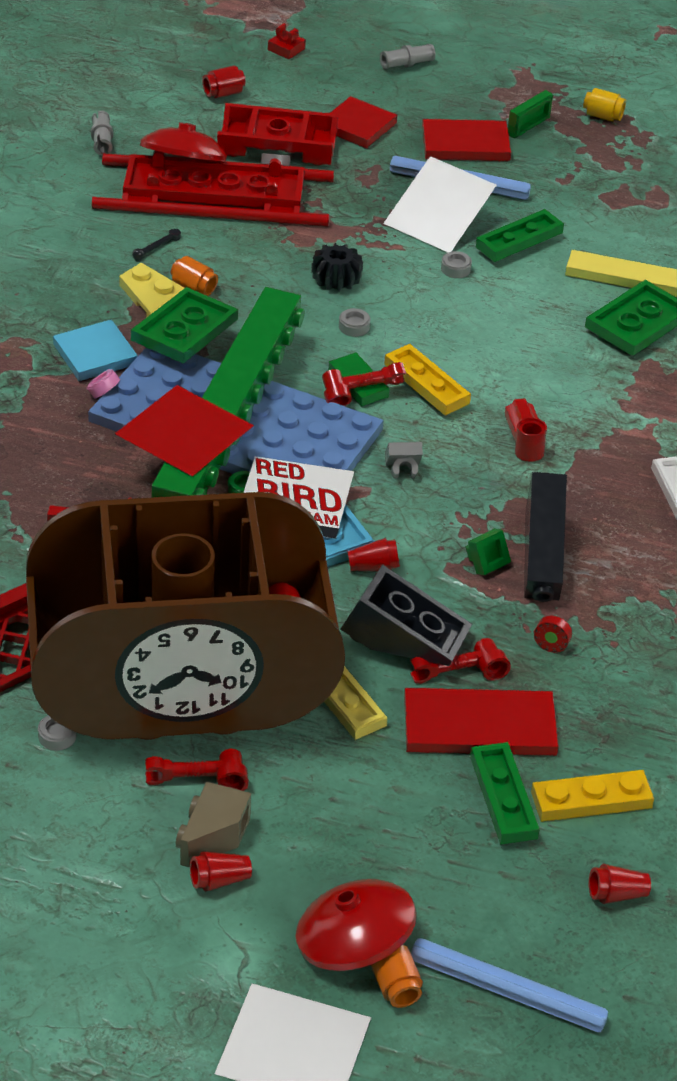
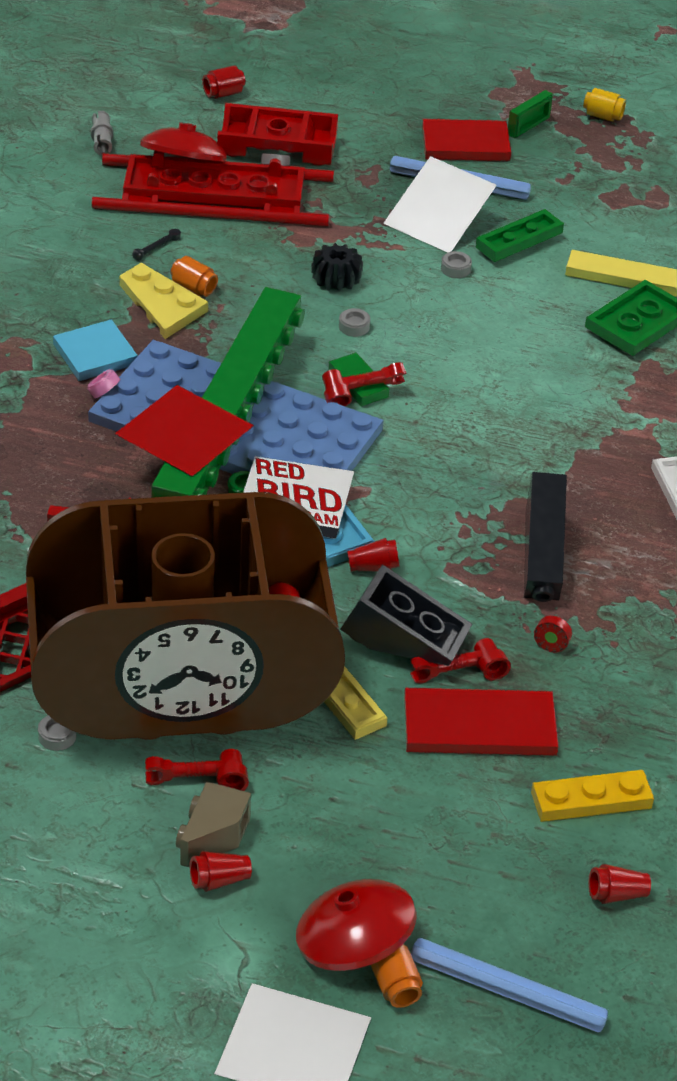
green plate [131,287,239,364] -> none
red tile [268,23,306,59] -> none
red tile [330,96,397,148] -> none
light grey pin [380,44,436,69] -> none
yellow plate [384,344,471,416] -> none
light grey tile [385,442,423,478] -> none
green tile [465,528,511,575] -> none
green plate [470,742,540,845] -> none
red piece [505,398,547,462] -> none

